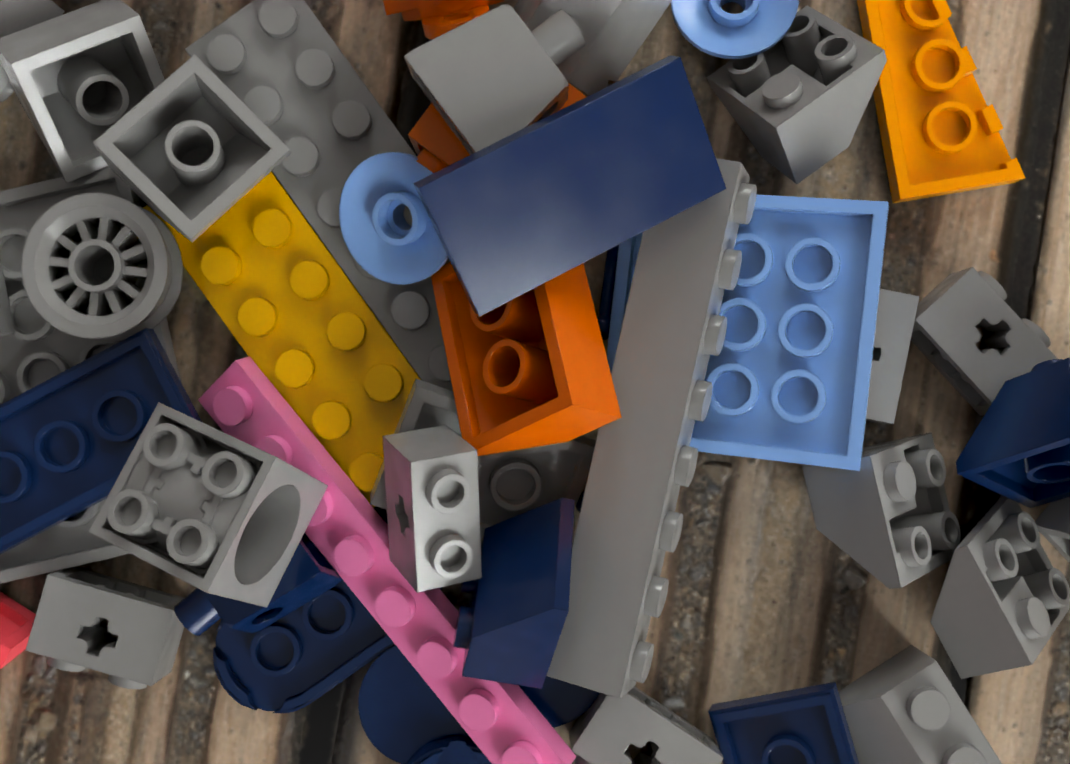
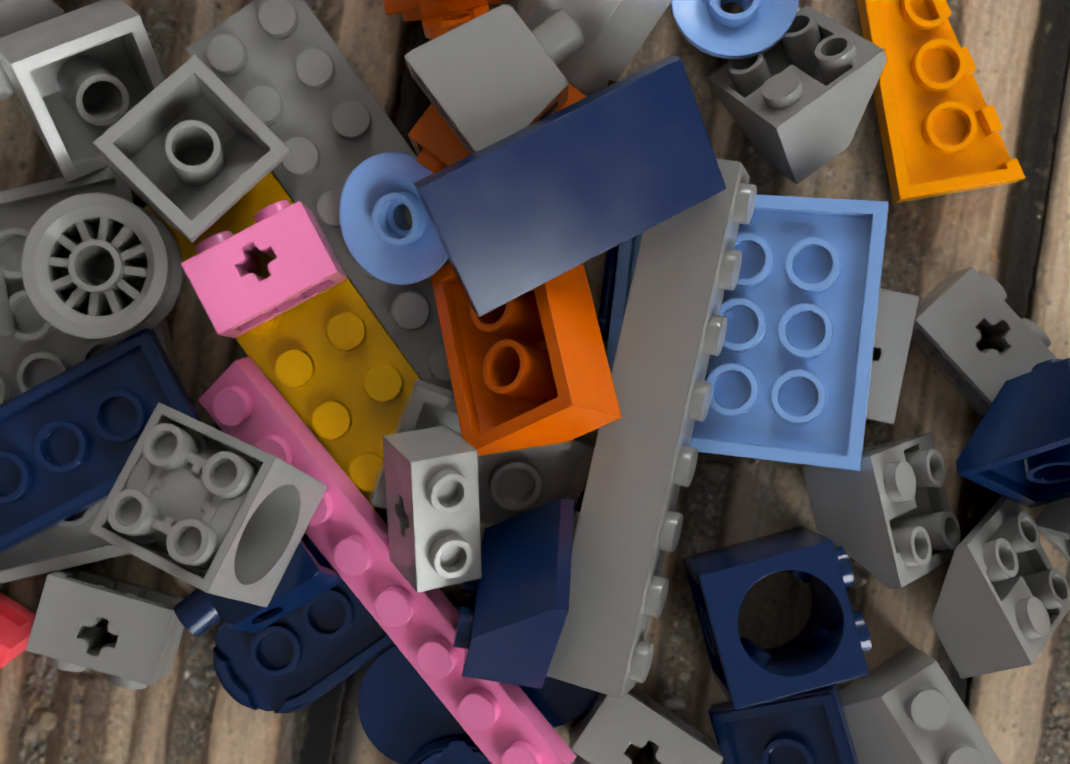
none -> bright pink brick [181,200,348,338]
none -> dark blue brick [682,526,872,710]

